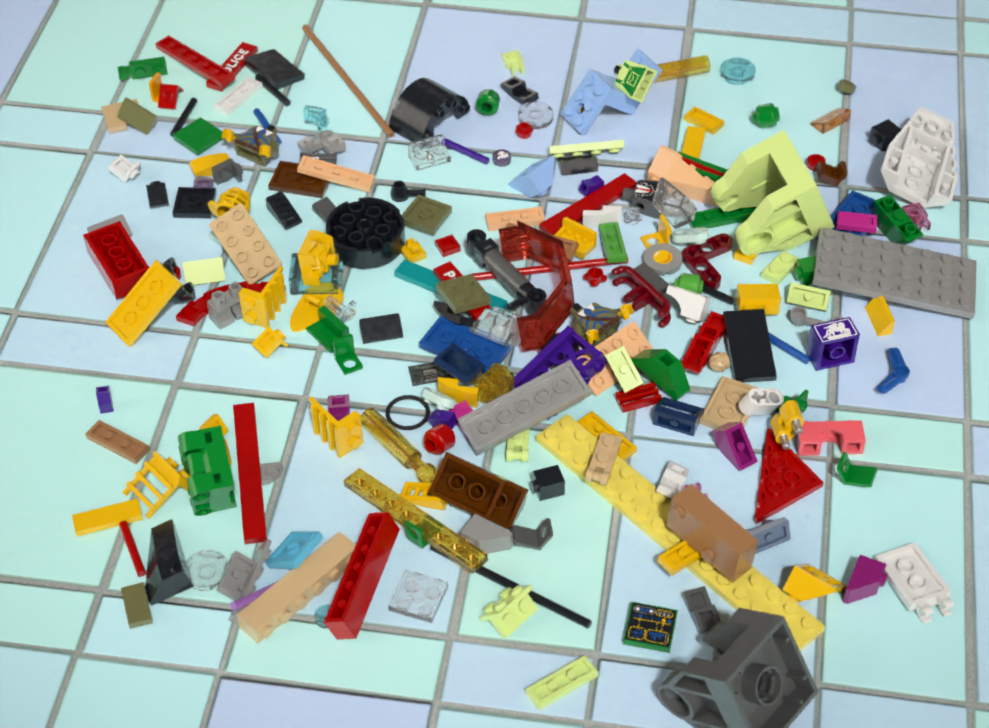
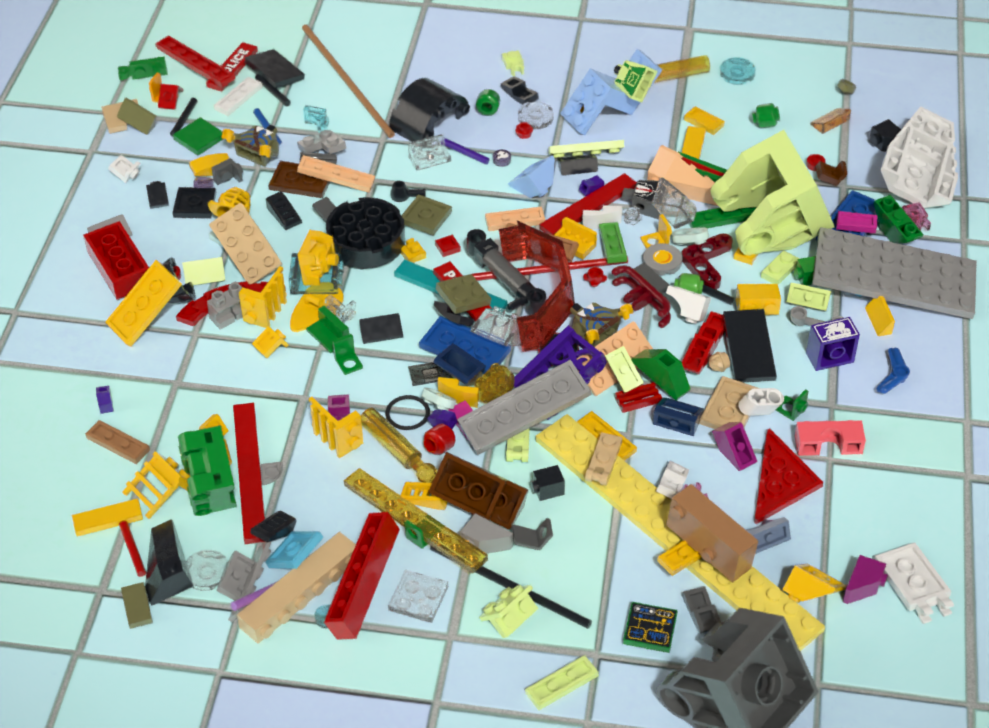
blue bar [768,332,811,364] -> none
yellow piece [770,400,804,450] -> none
green bracket [837,452,877,487] -> none
none -> black slope [250,511,297,543]

